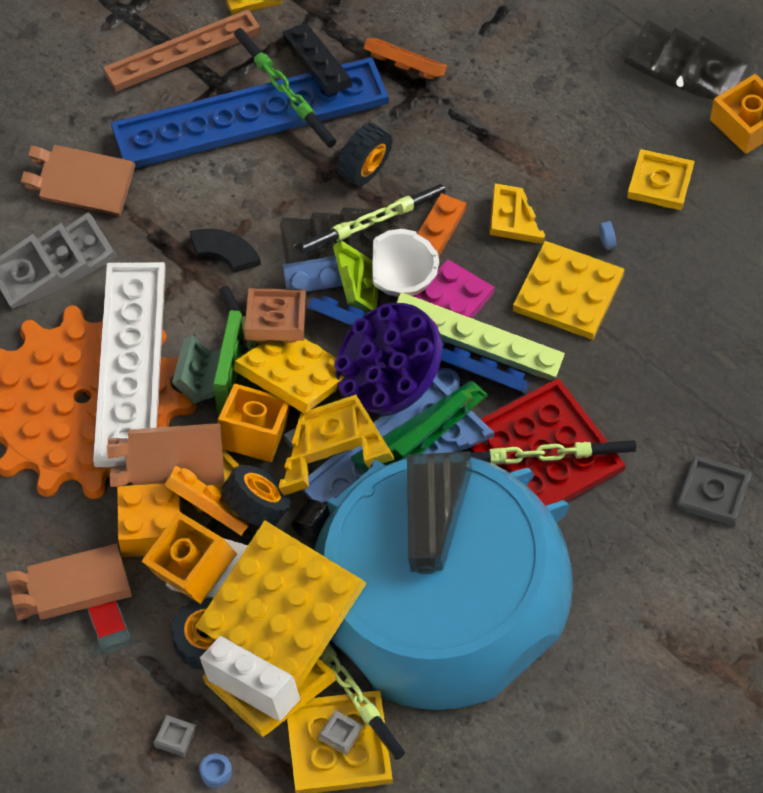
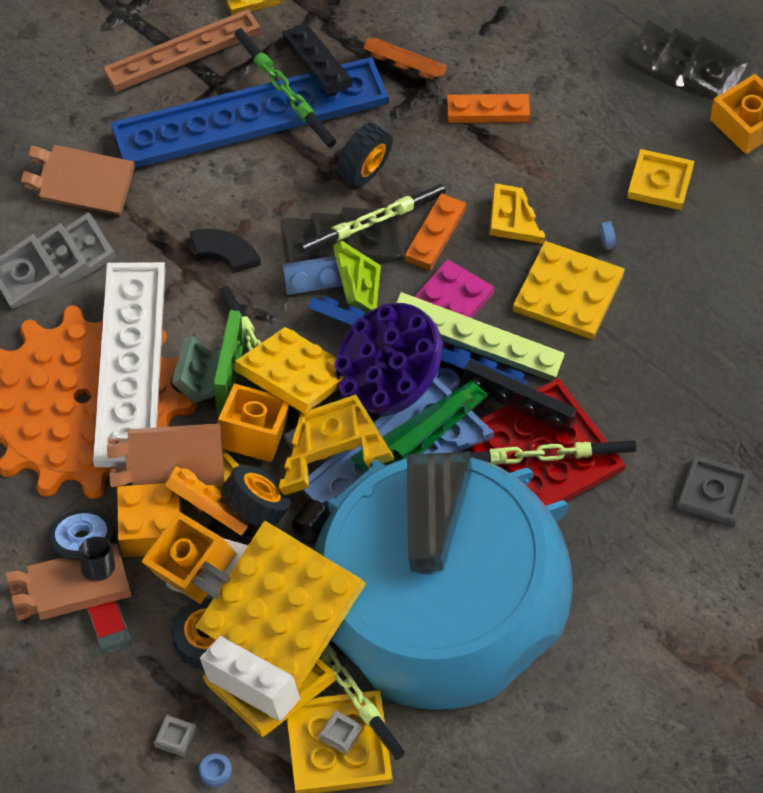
nougat plate [244,288,306,343] -> none
white cylinder [372,229,439,297] -> none
none -> wheel [48,509,115,560]
none -> black piece [78,537,115,581]
none -> dark grey wheel [191,561,231,599]
none -> orange plate [447,94,530,123]
none -> black plate [464,360,577,433]

